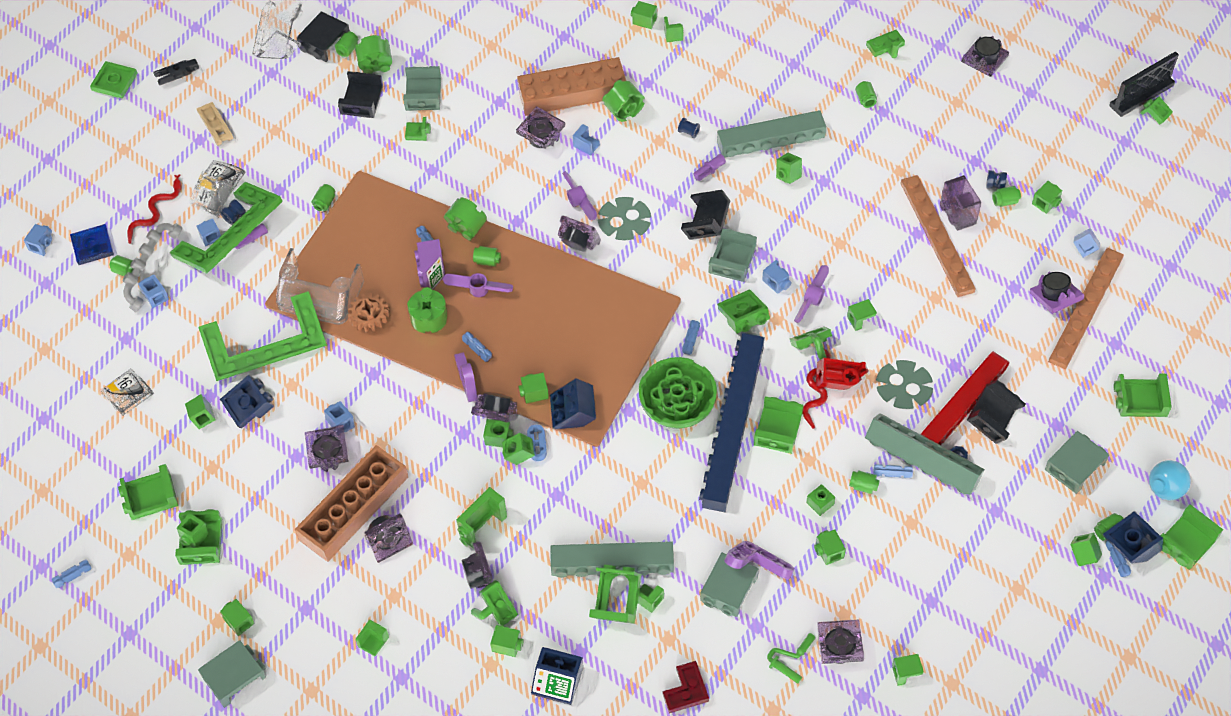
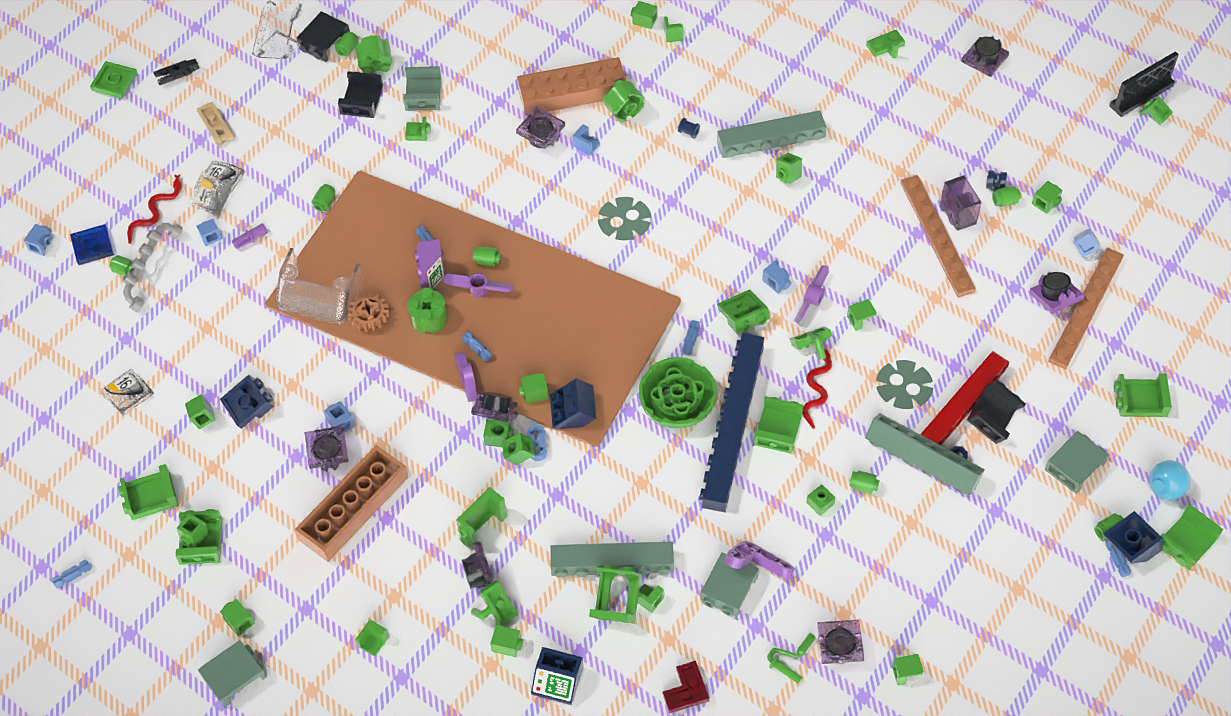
medium blue brick [138,275,169,309] -> none
bright green plate [170,182,283,274] -> none
bright green plate [198,291,327,381] -> none
dark blue wheel [220,199,246,225] -> none
clear purple piece [364,513,413,563] -> none
bright green brick [444,197,487,241] -> none
piece [558,215,601,252] -> none
medium lavender piece [562,171,597,220] -> none
black panel [681,189,731,240] -> none
medium lavender axle [693,154,726,181] -> none
sand green panel [708,228,757,282] -> none
bright green brick [814,529,846,565] -> none
red piece [816,358,869,390] -> none
bright green brick [855,81,877,108] -> none
medium blue axle [873,464,913,478] -> none
bright green panel [1070,532,1102,566] -> none

